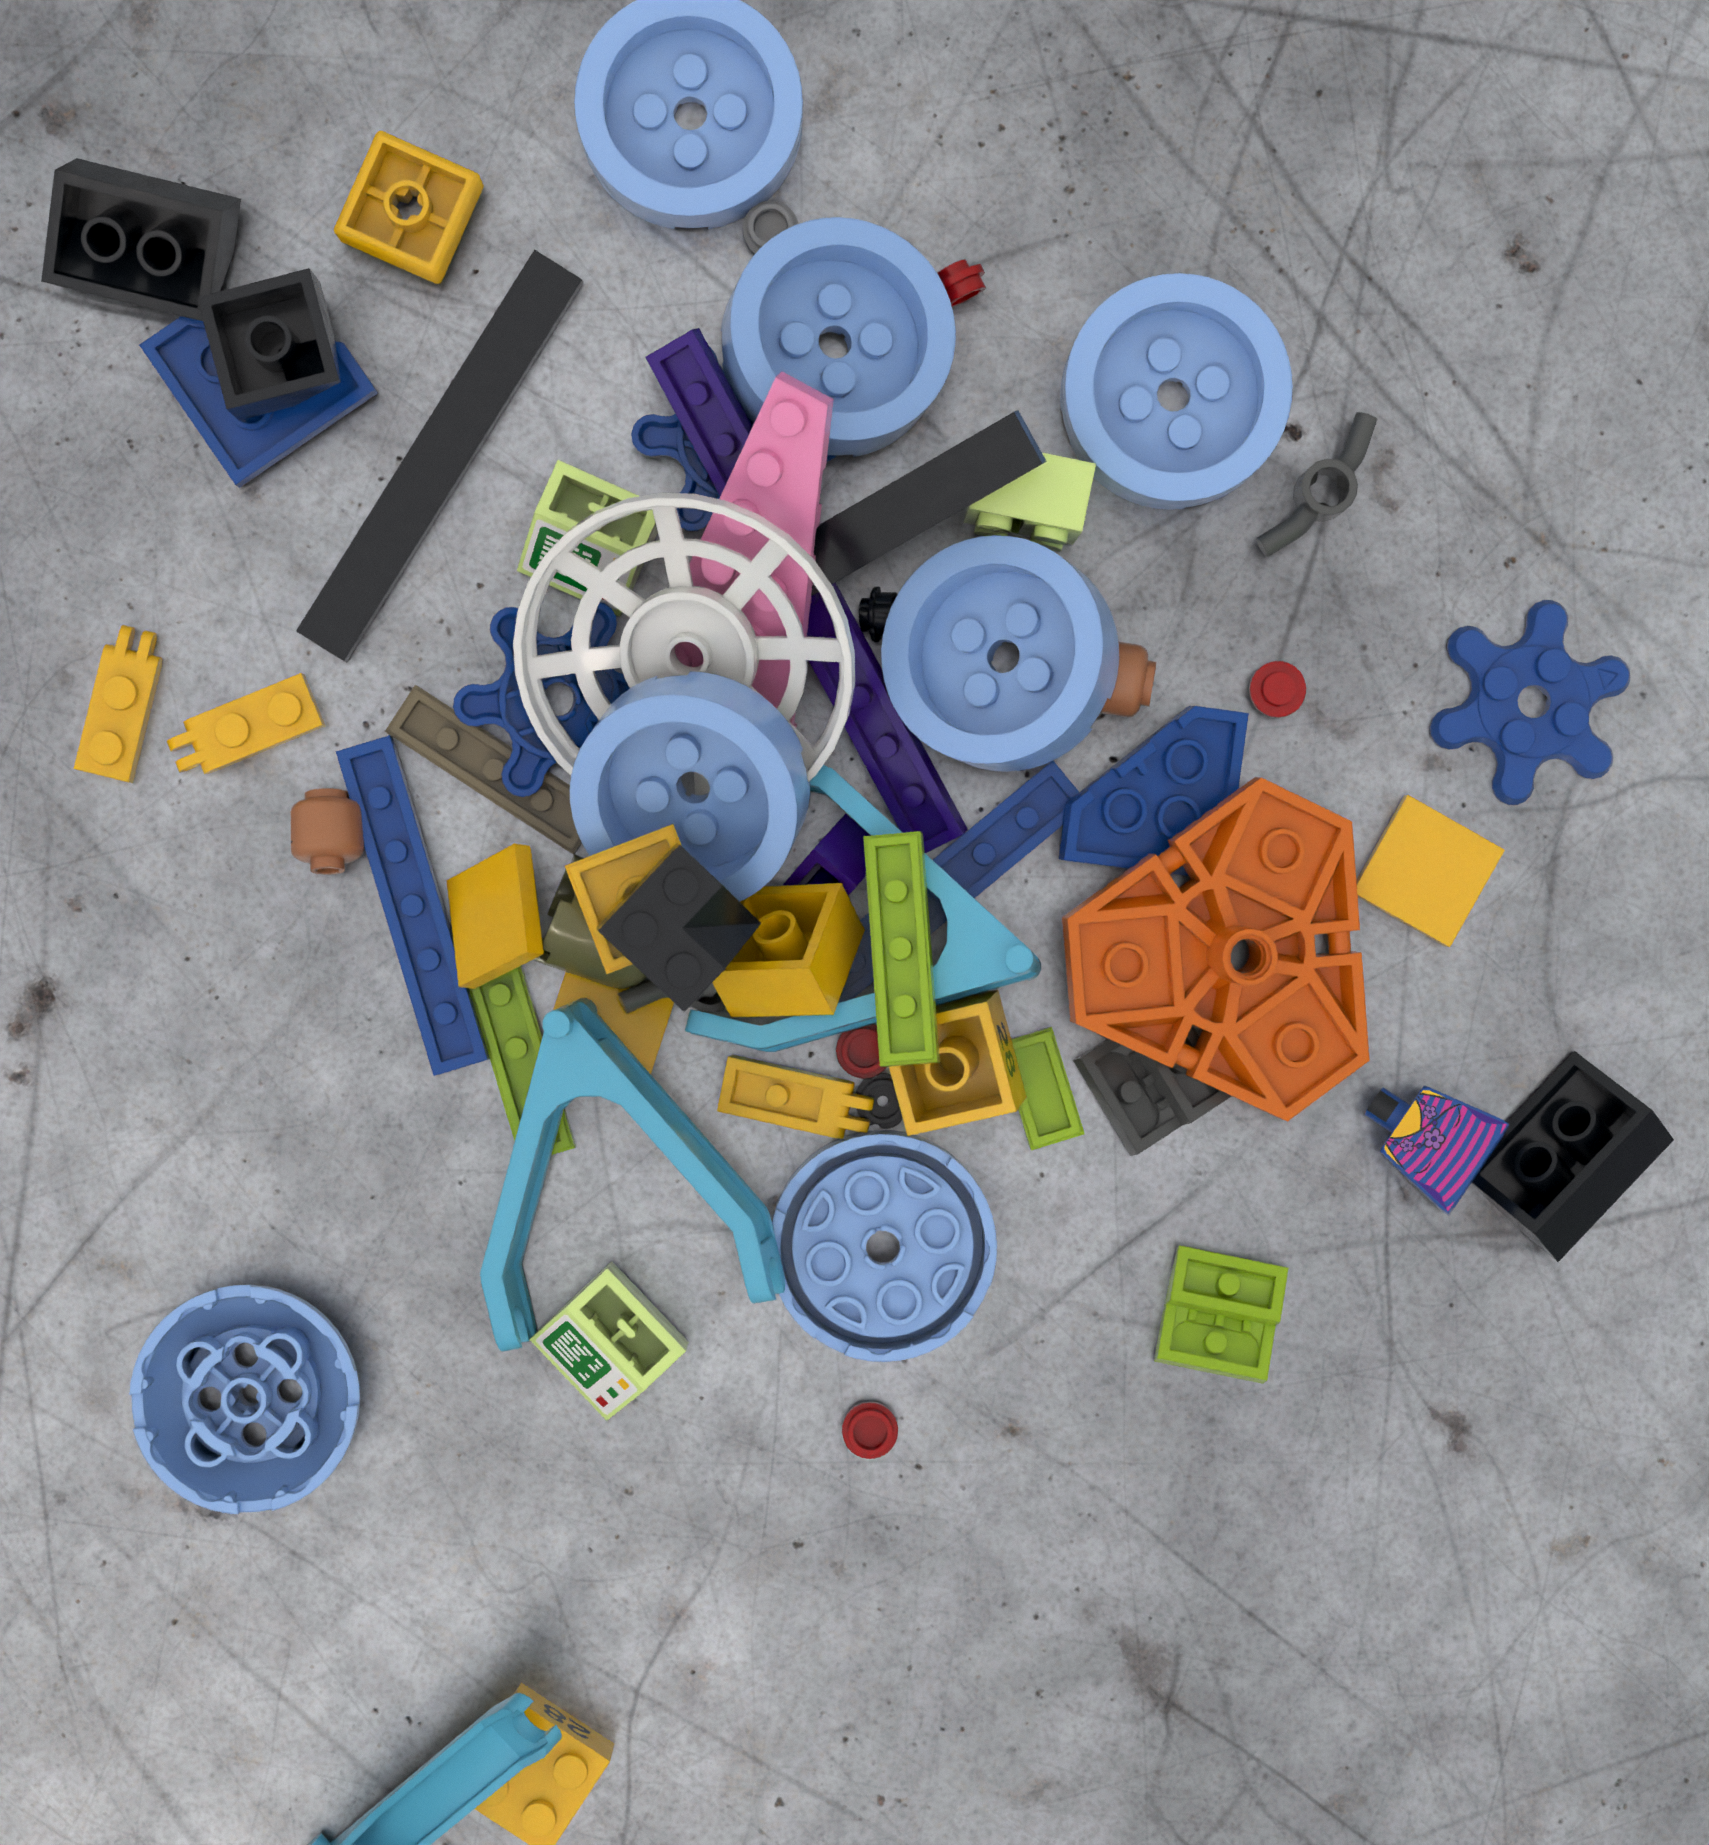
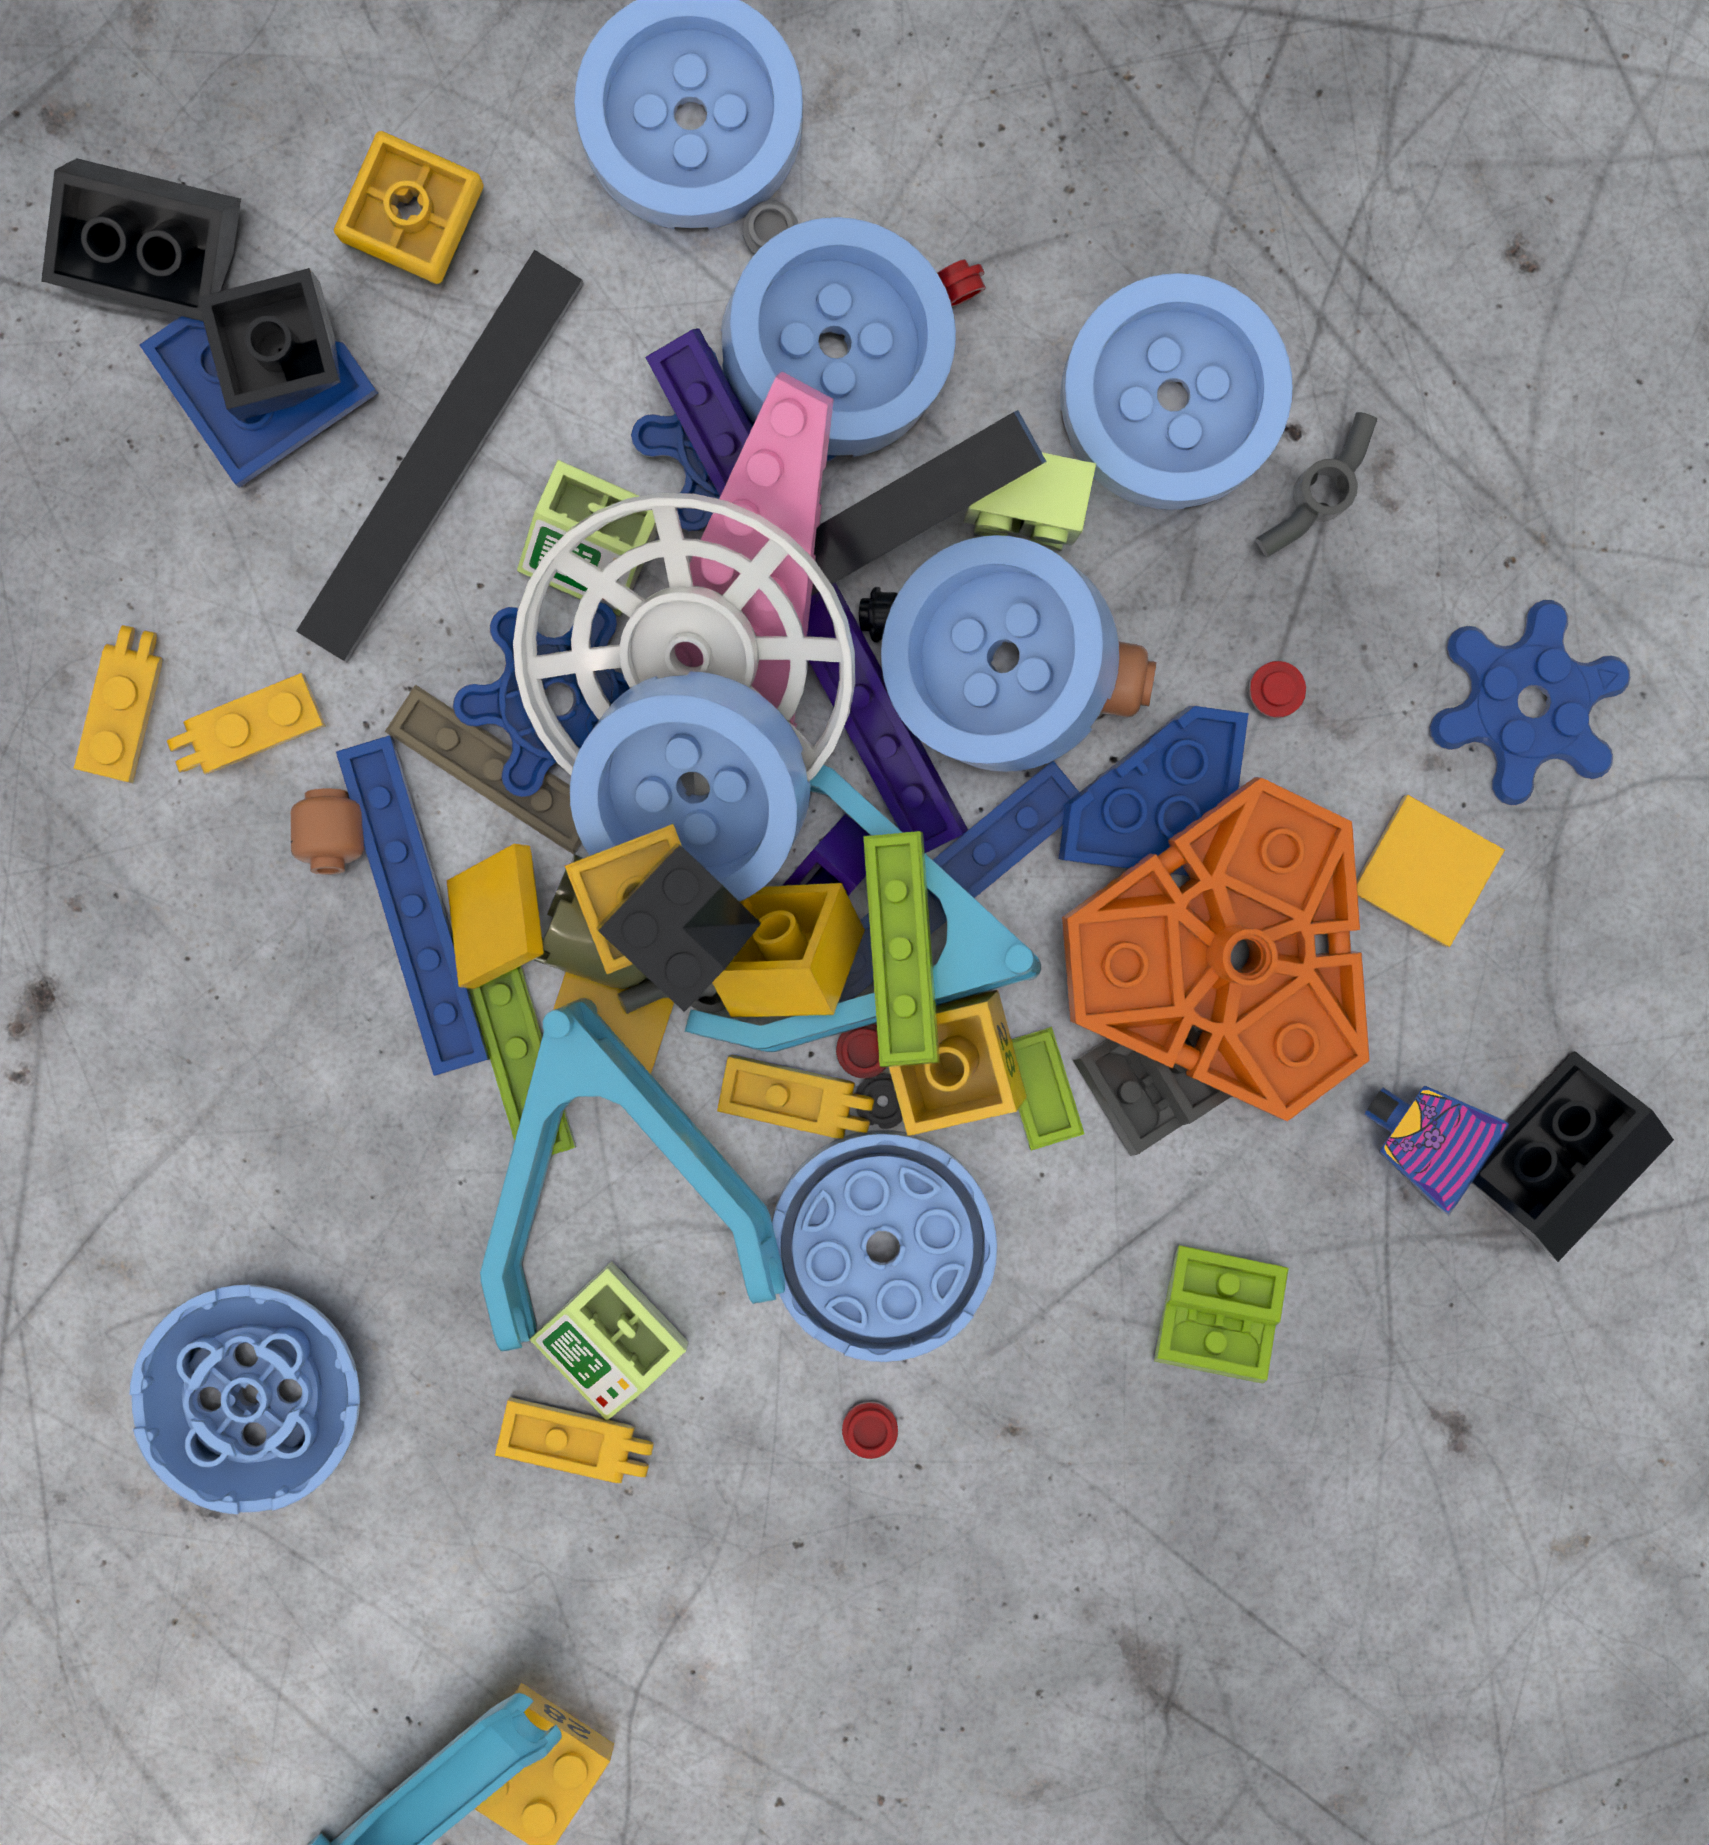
none -> yellow hinge [495,1397,654,1483]

